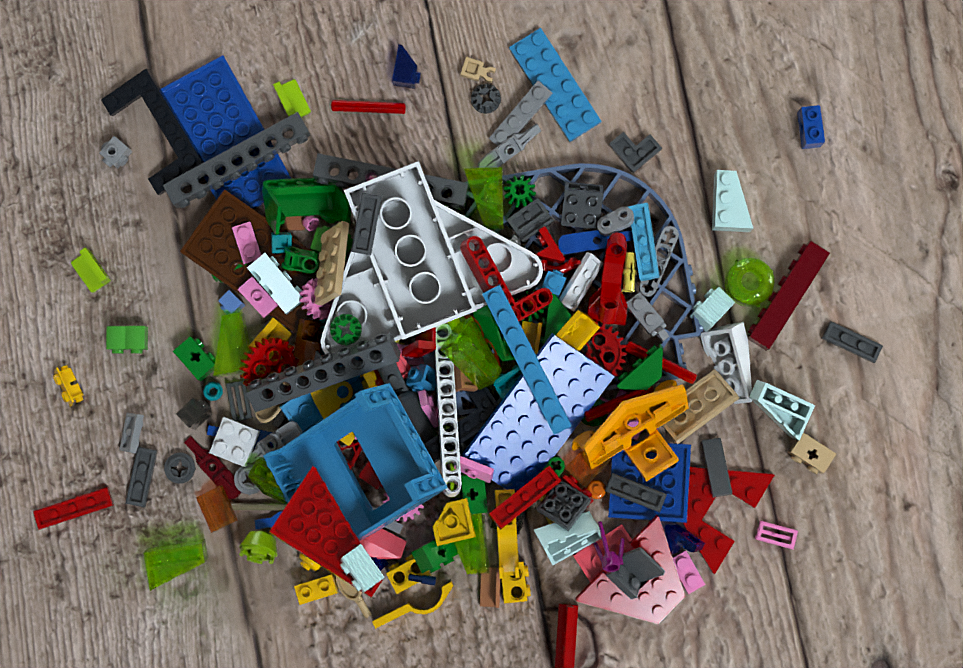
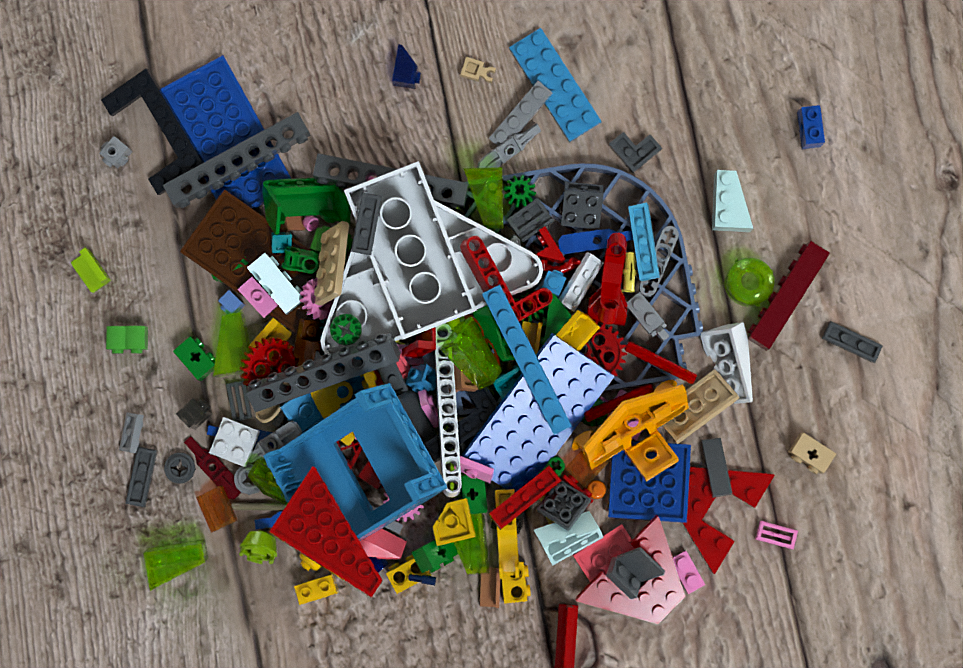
red tile [33,487,114,530] -> none
yellow hinge [53,365,84,407] -> none
teal plate [203,382,223,401] -> none
bright pink plate [232,222,261,264] -> none
lime panel [273,79,311,117] -> none
red axle [331,100,406,114] -> none
tan piece [336,576,372,618] -> none
light aqua brick [340,544,384,593] -> none
yellow piece [372,581,454,629] -> none
dark grey gear [471,83,501,114] -> none
magenta plant [594,521,624,572] -> none
light grey plate [597,207,634,237] -> none
dark grey tile [605,473,667,513] -> none
green slope [617,344,663,390] -> none
clear blue slope [664,522,705,554] -> none
light aqua brick [690,287,735,332] -> none
light aqua wedge [749,380,815,441] -> none

